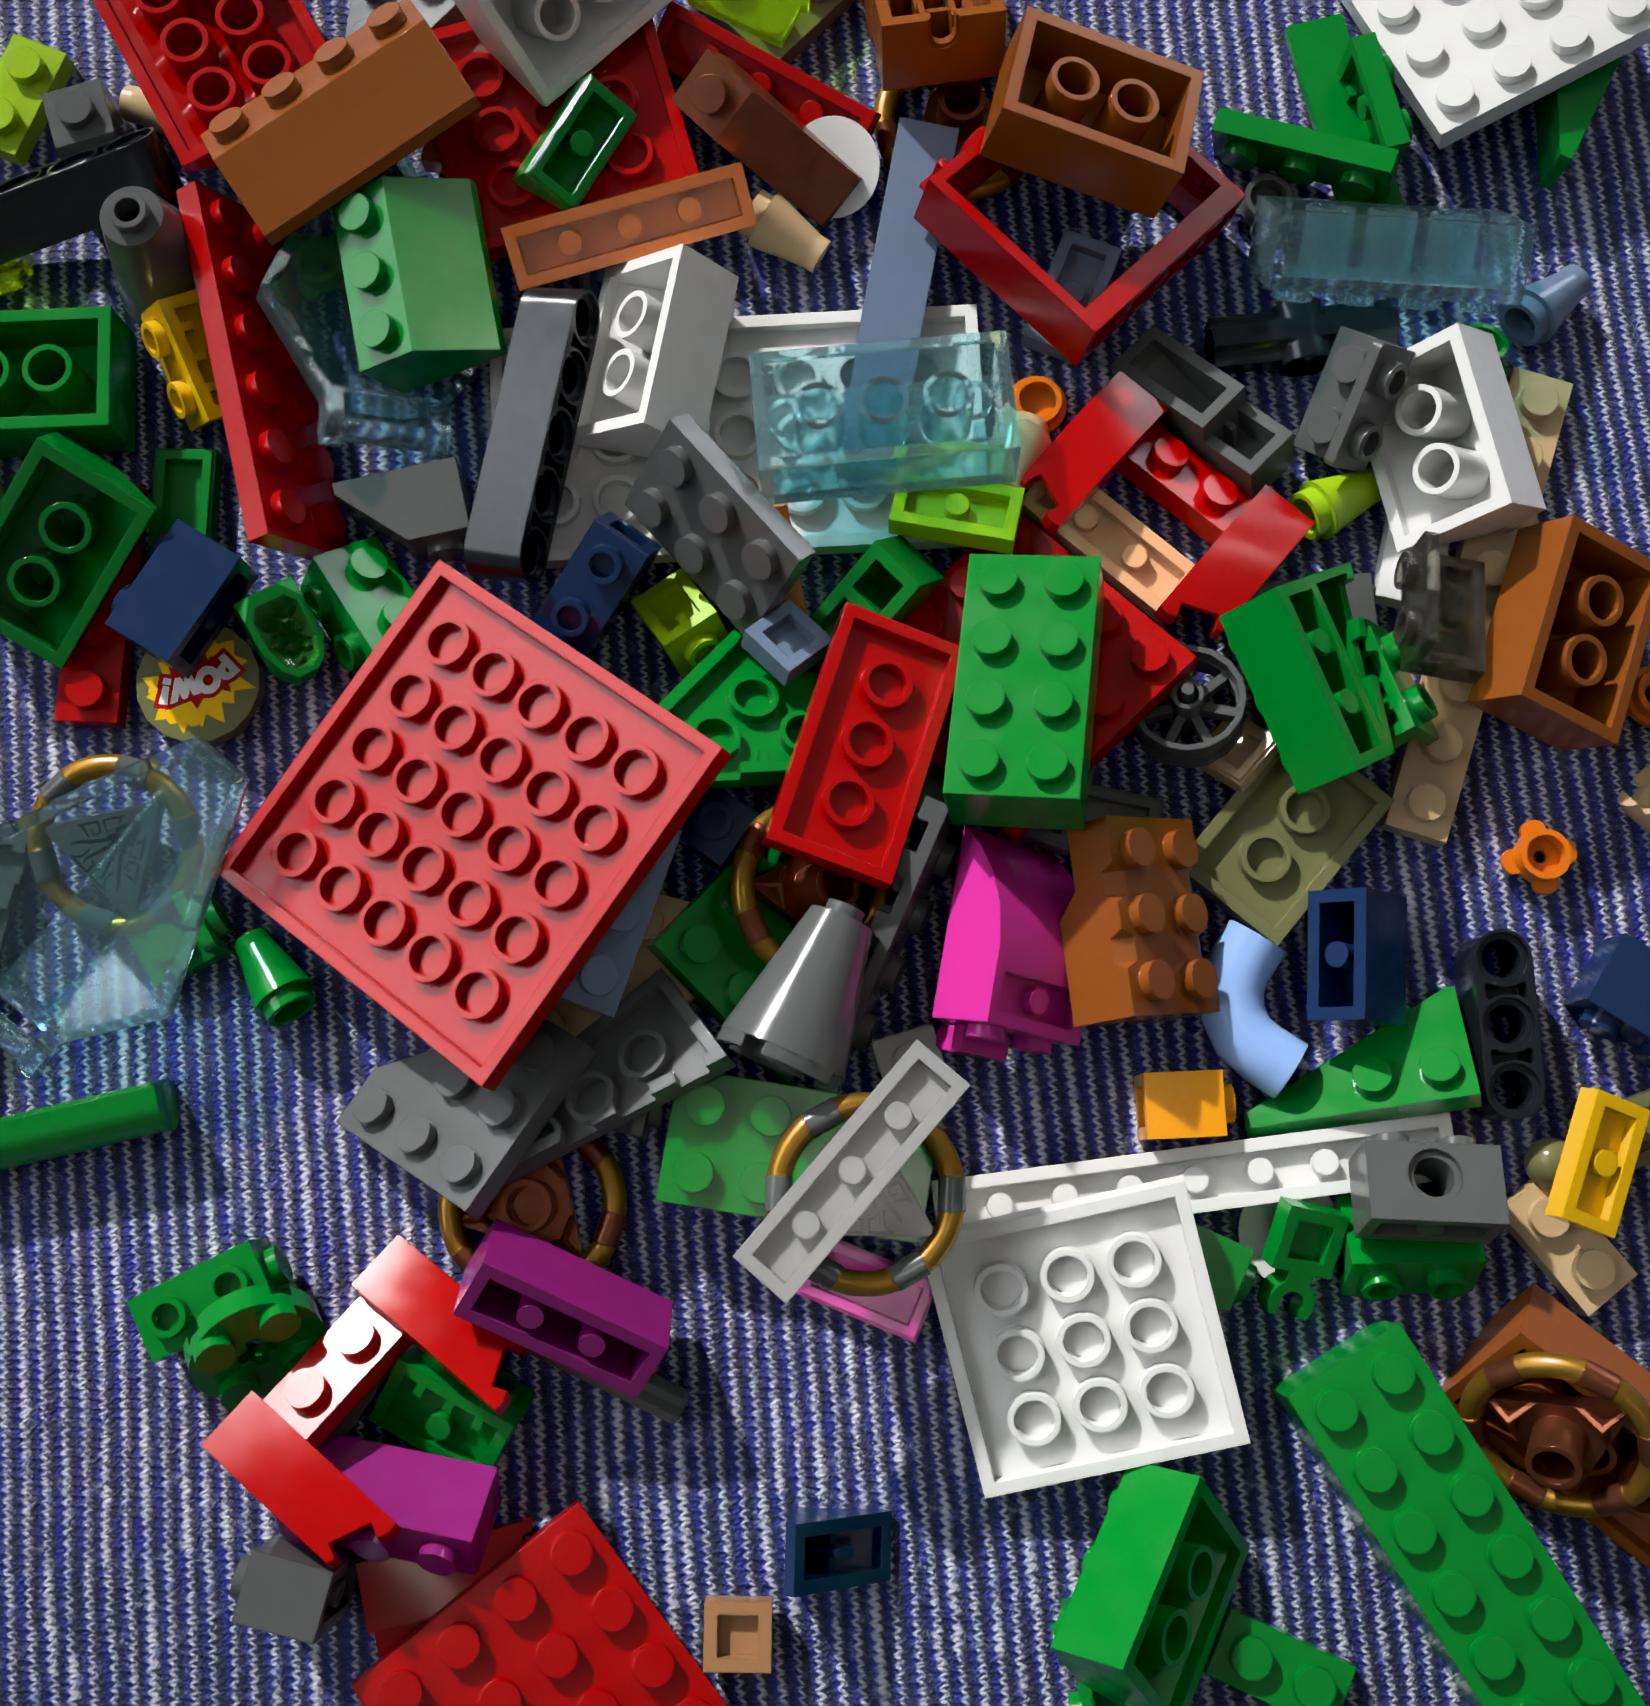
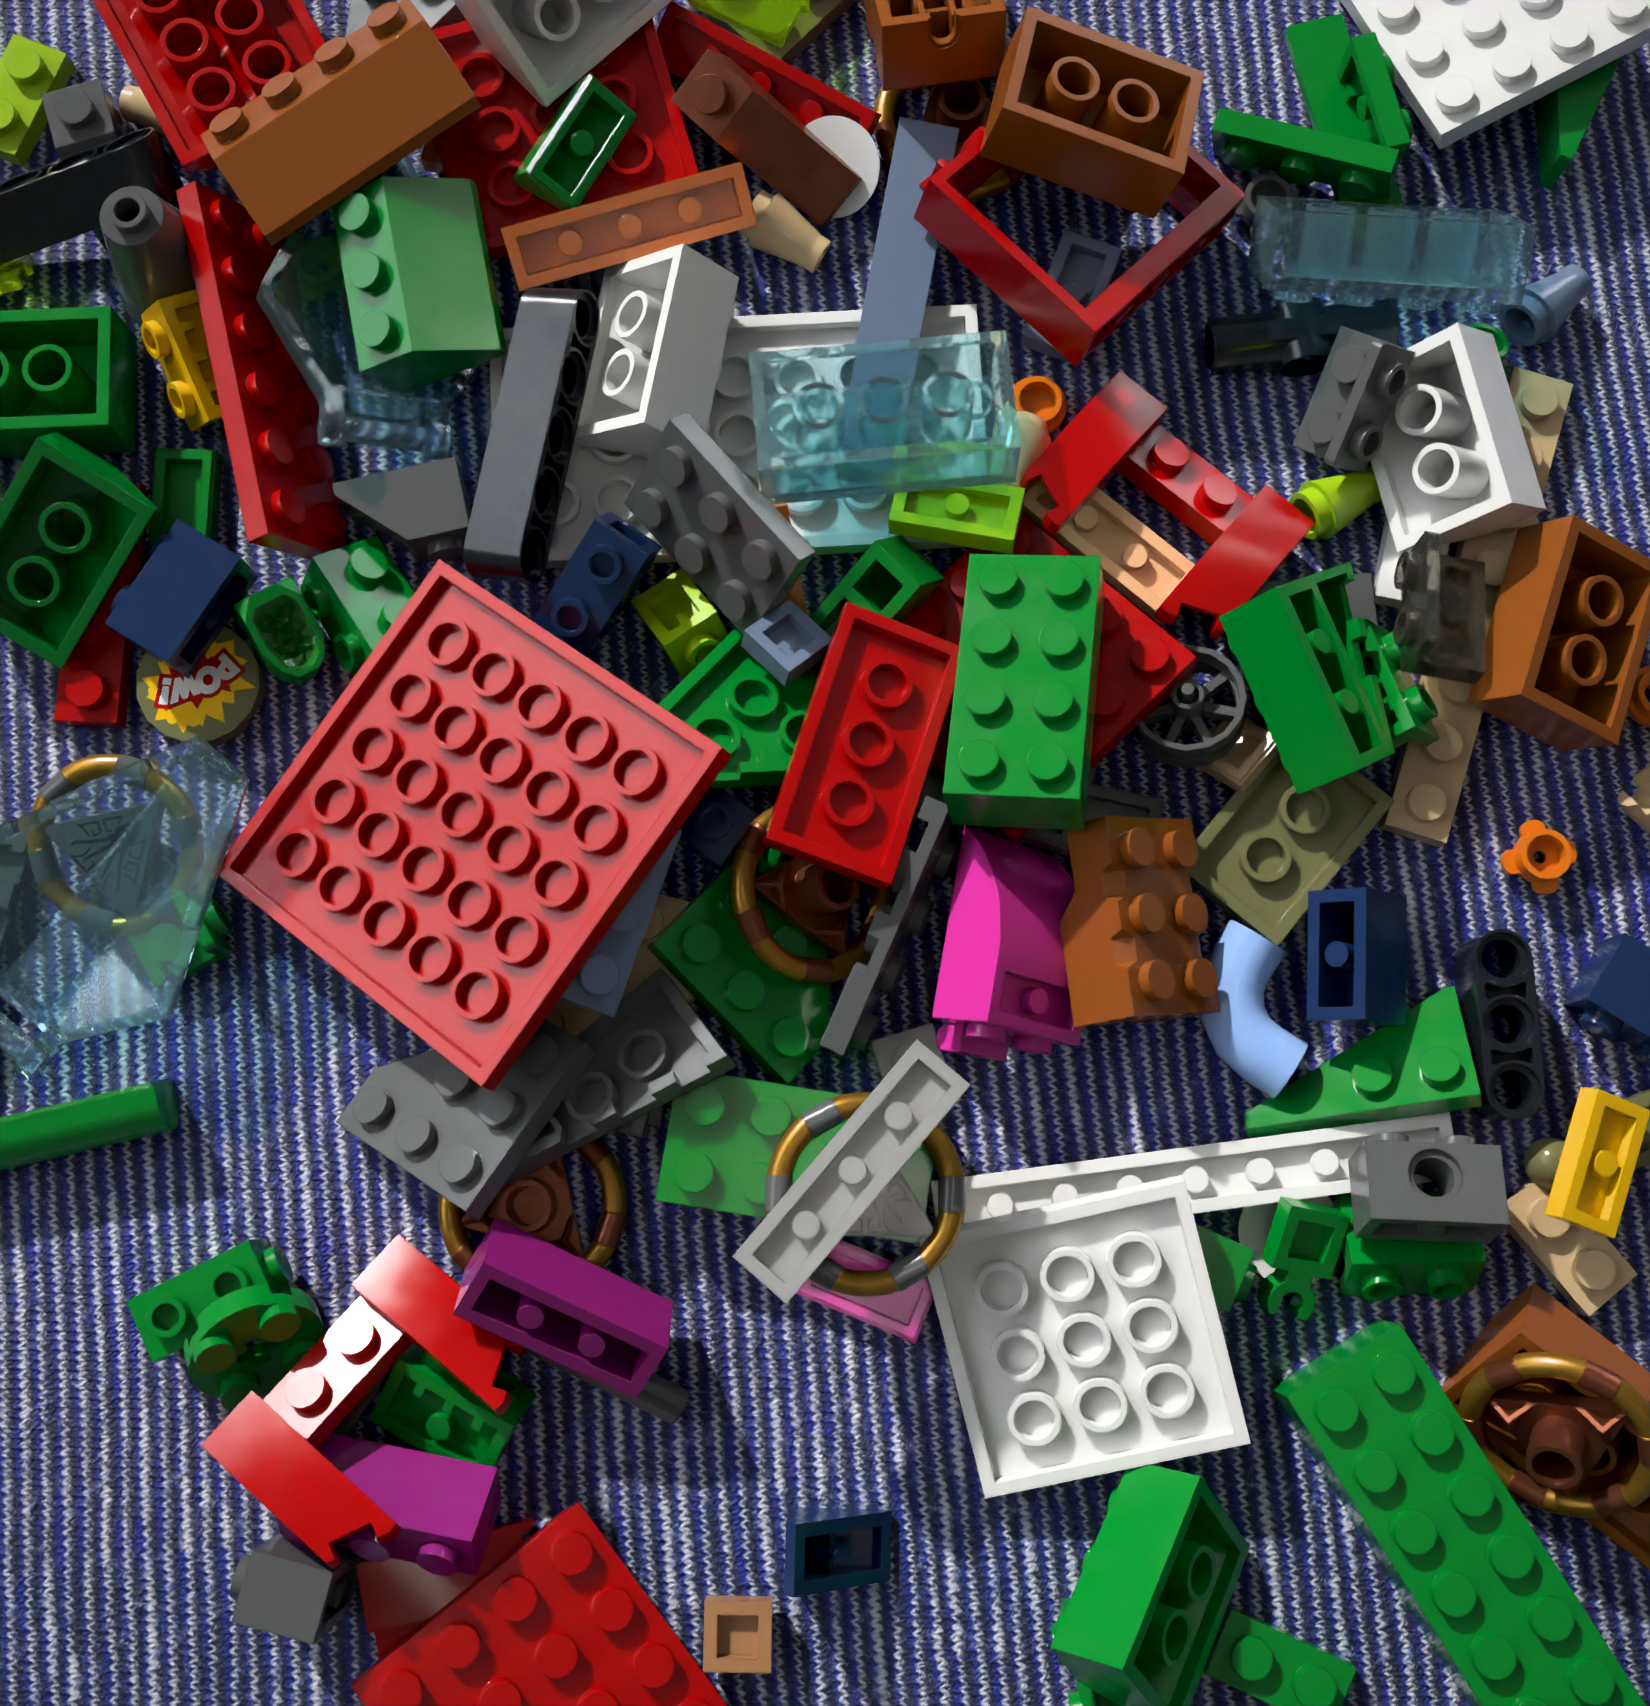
green cone [233,928,316,1027] -> none
dark grey cone [716,898,872,1094] -> none
dark grey slope [1111,325,1295,498] -> none
light orange brick [1134,1069,1236,1141] -> none

